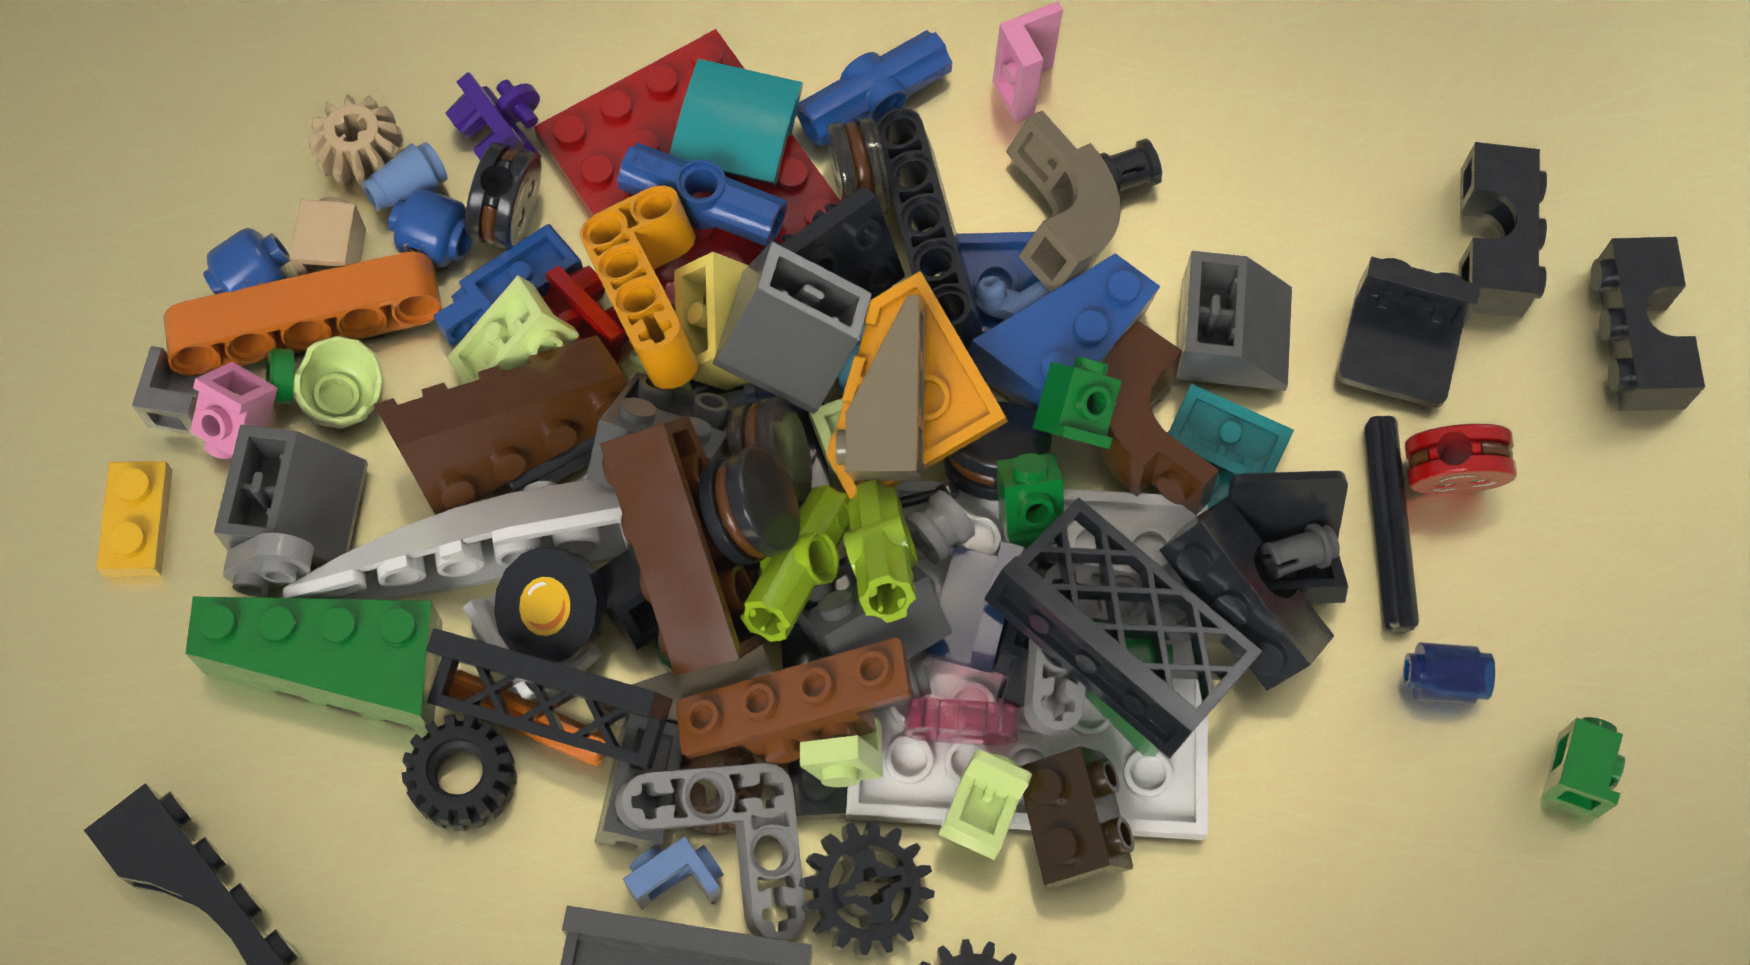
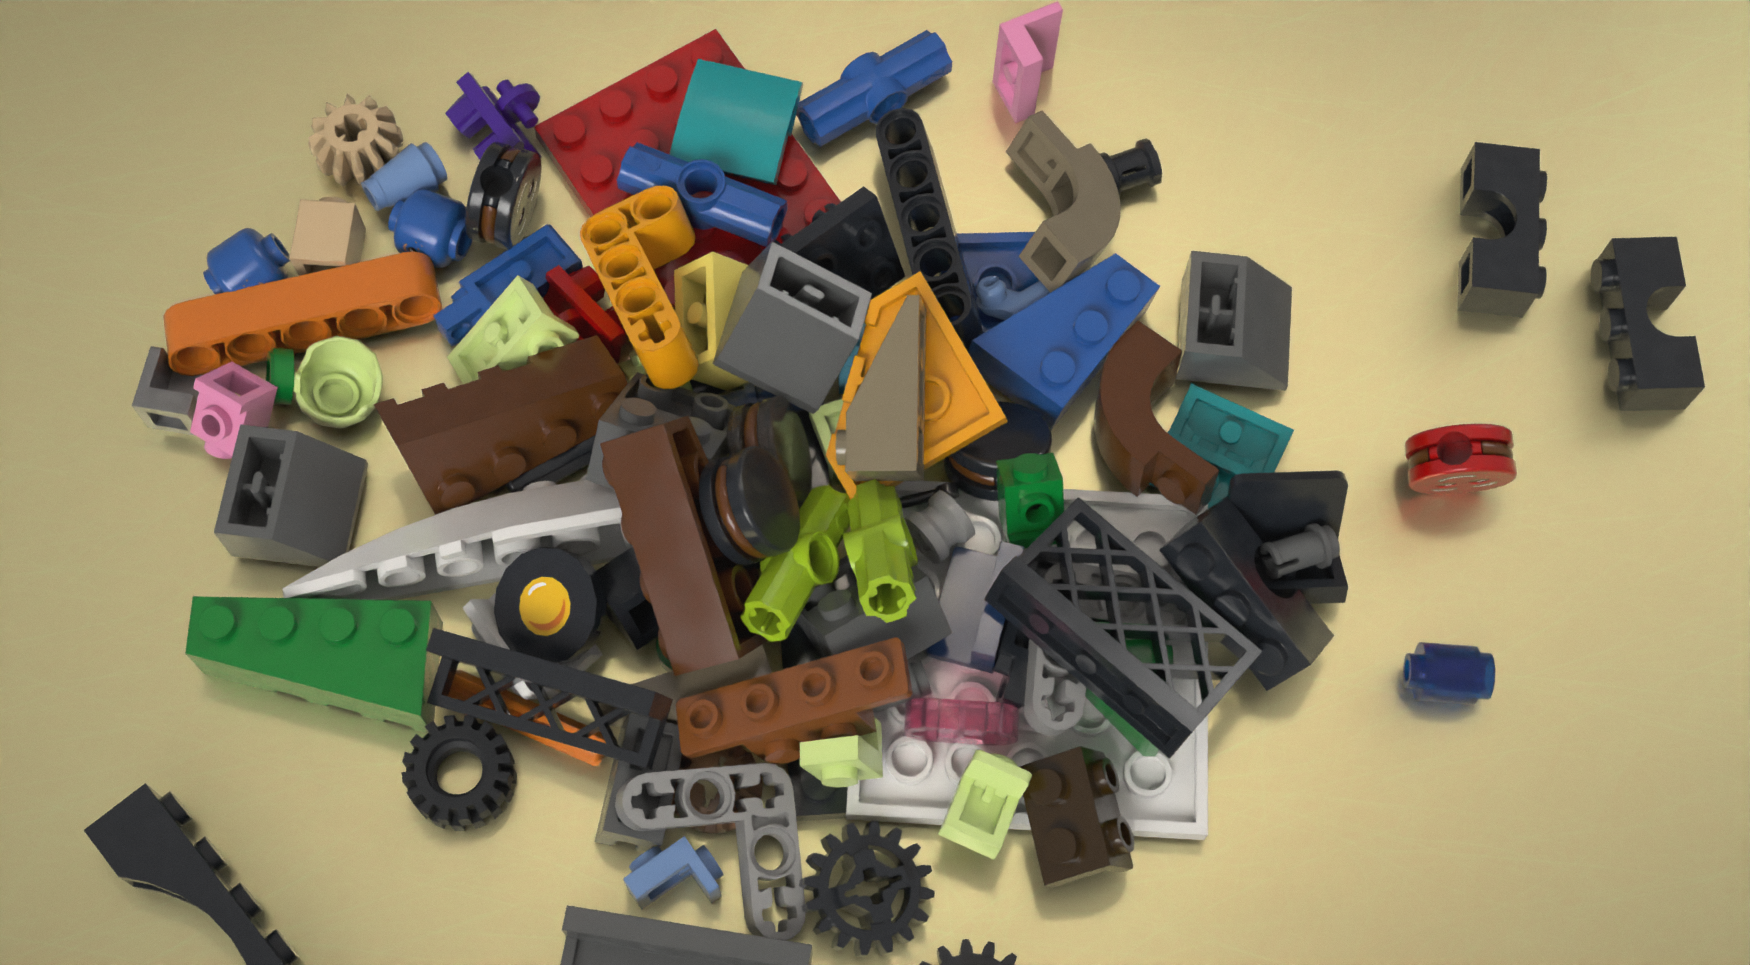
yellow plate [96,461,172,577] -> none
light grey plate [223,533,314,596] -> none
clear smoke head [826,115,892,215] -> none
green brick [1033,356,1122,449] -> none
black bracket [1337,256,1481,408] -> none
black axle [1365,416,1419,632] -> none
green brick [1541,717,1625,818] -> none

